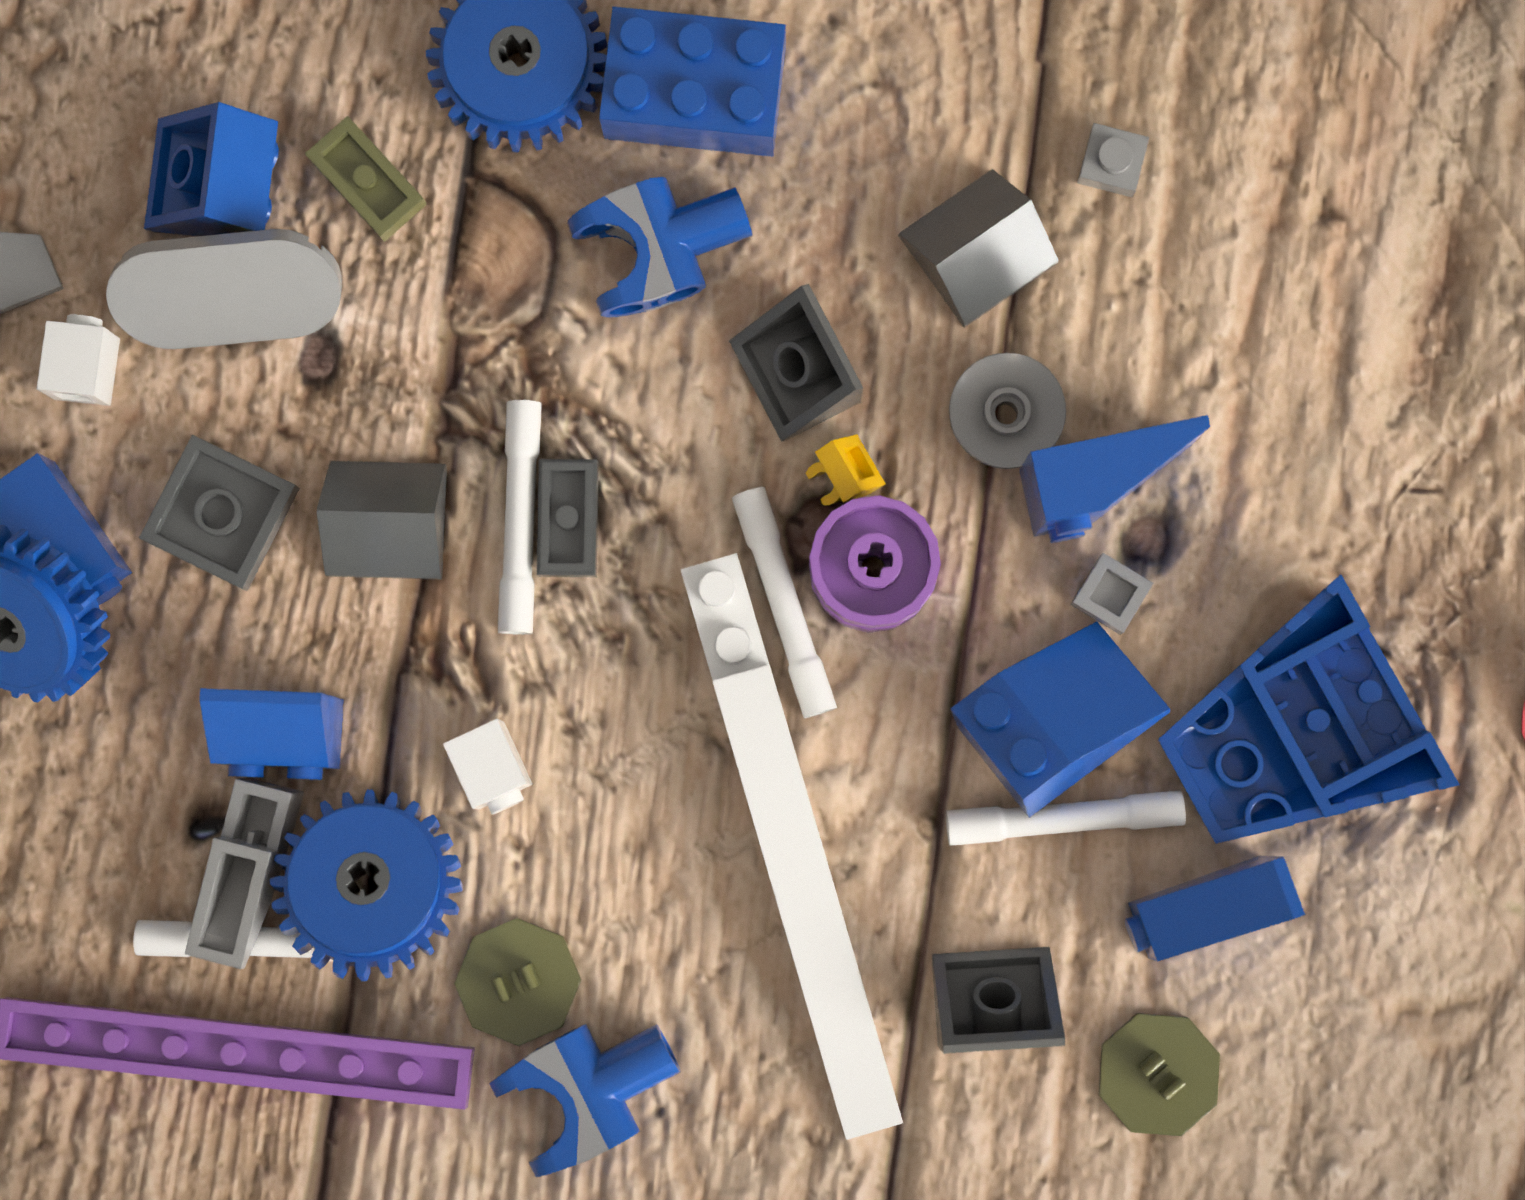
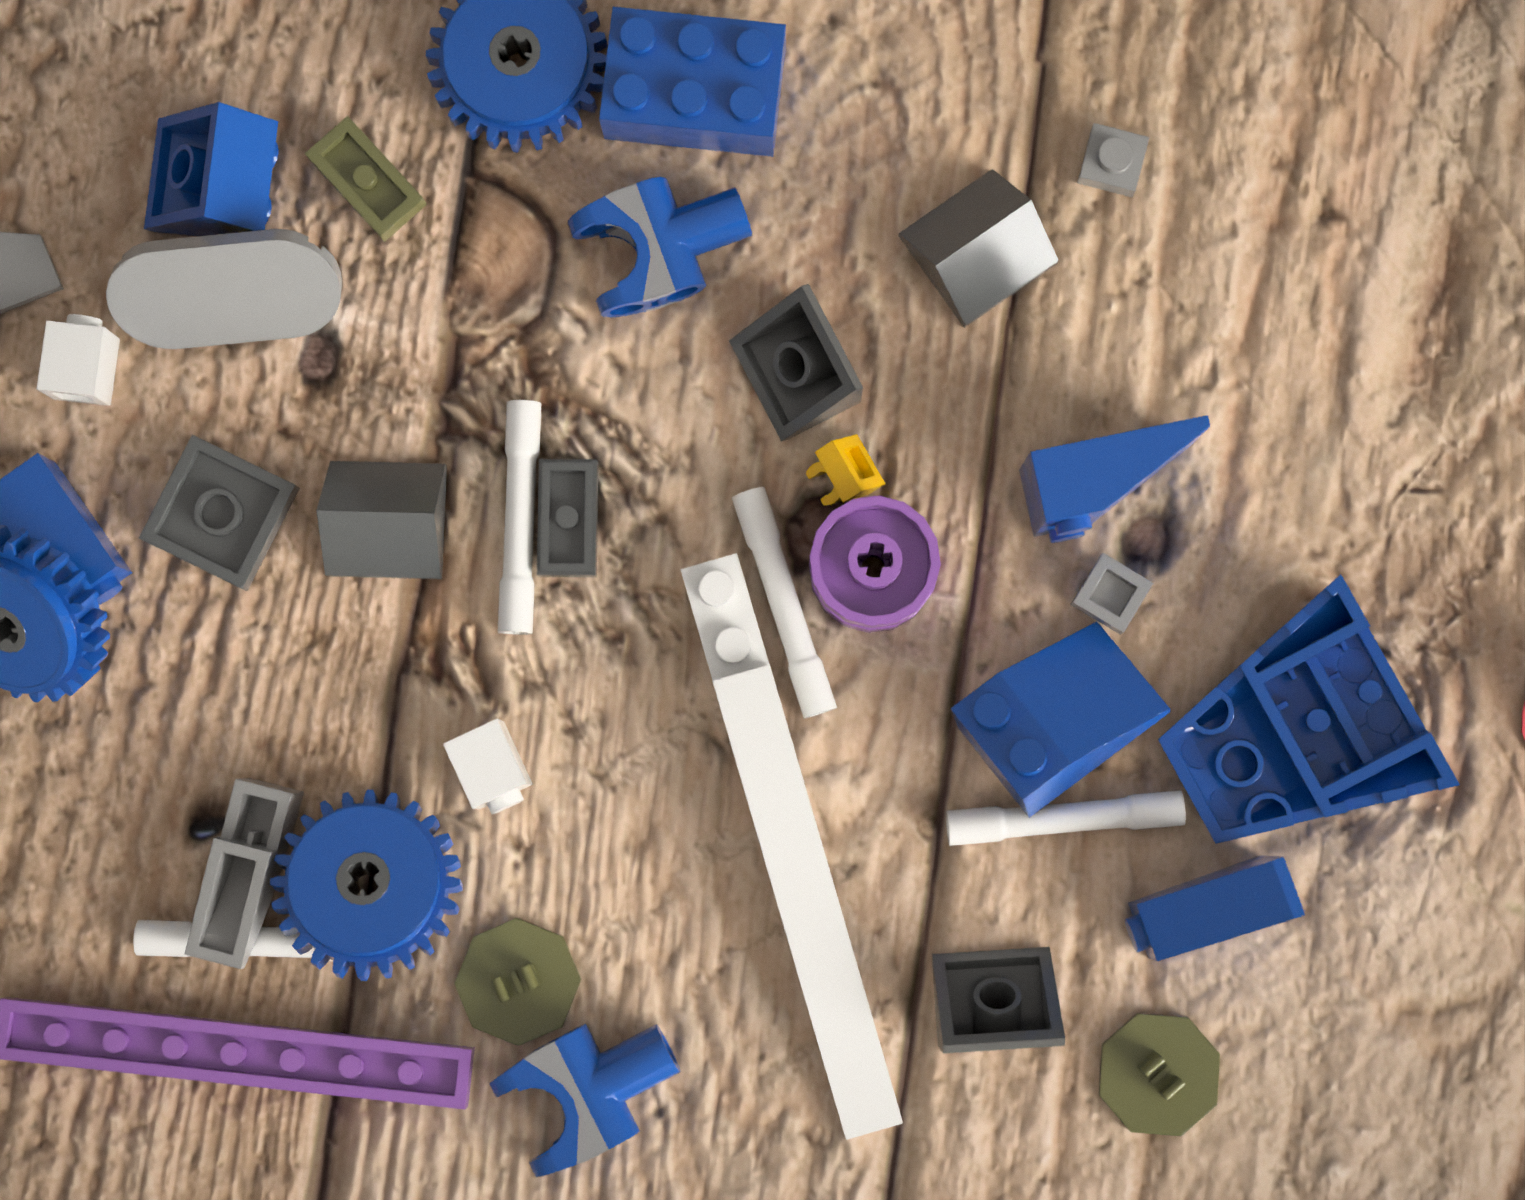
blue slope [199,688,344,780] -> none
light grey dish [949,353,1066,469] -> none

